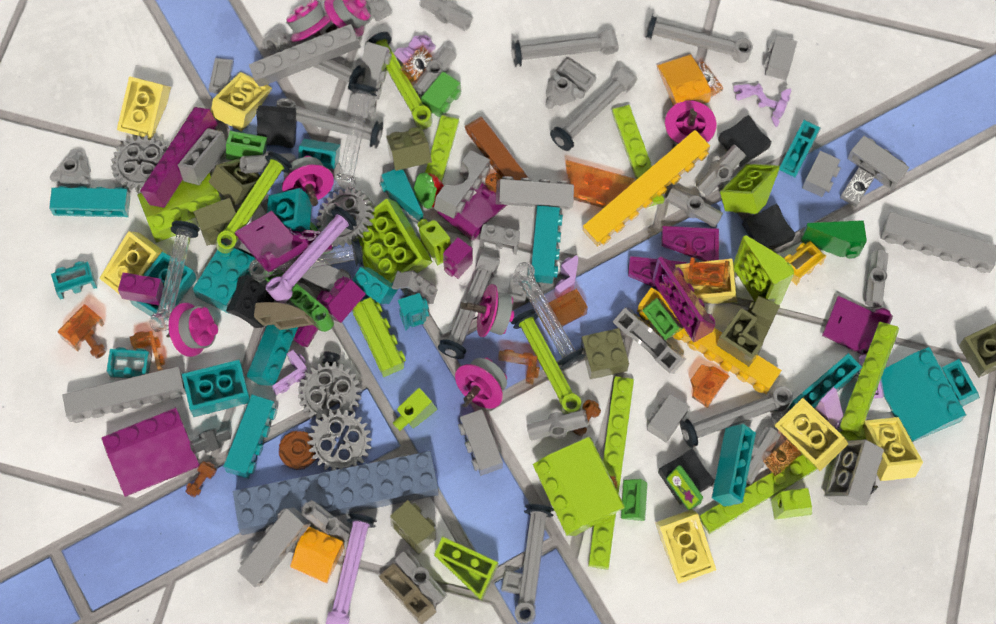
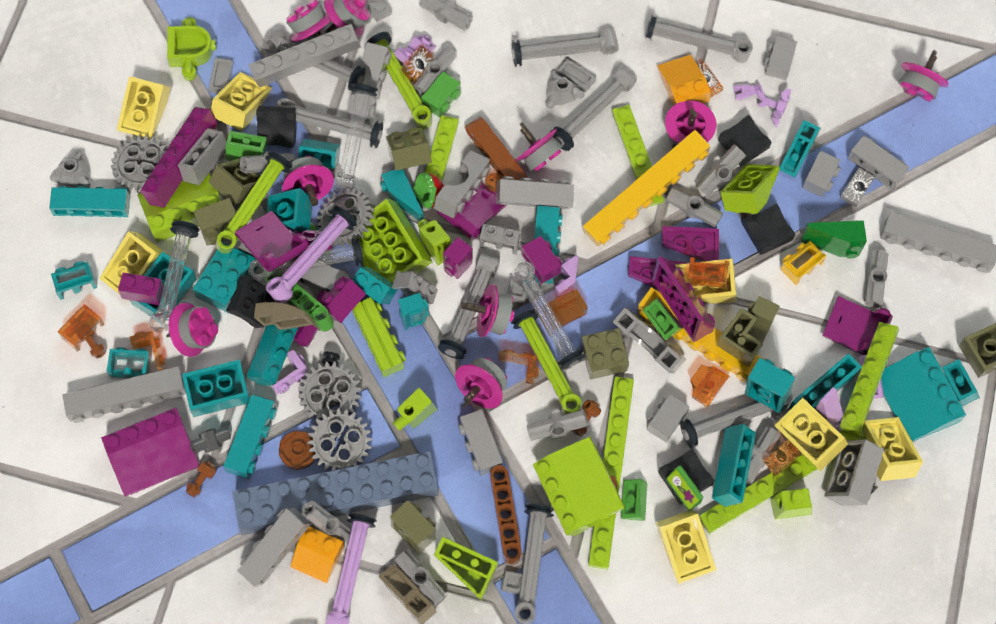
clear orange wing [565,160,635,208] -> none
lime slope [734,235,794,305] -> none
none -> lime piece [167,17,217,81]
none -> dark orange beam [490,465,522,565]
none -> piece [515,122,563,171]
none -> magenta brick [521,236,562,284]
none -> teal brick [745,358,795,413]
none -> piece [898,50,949,102]

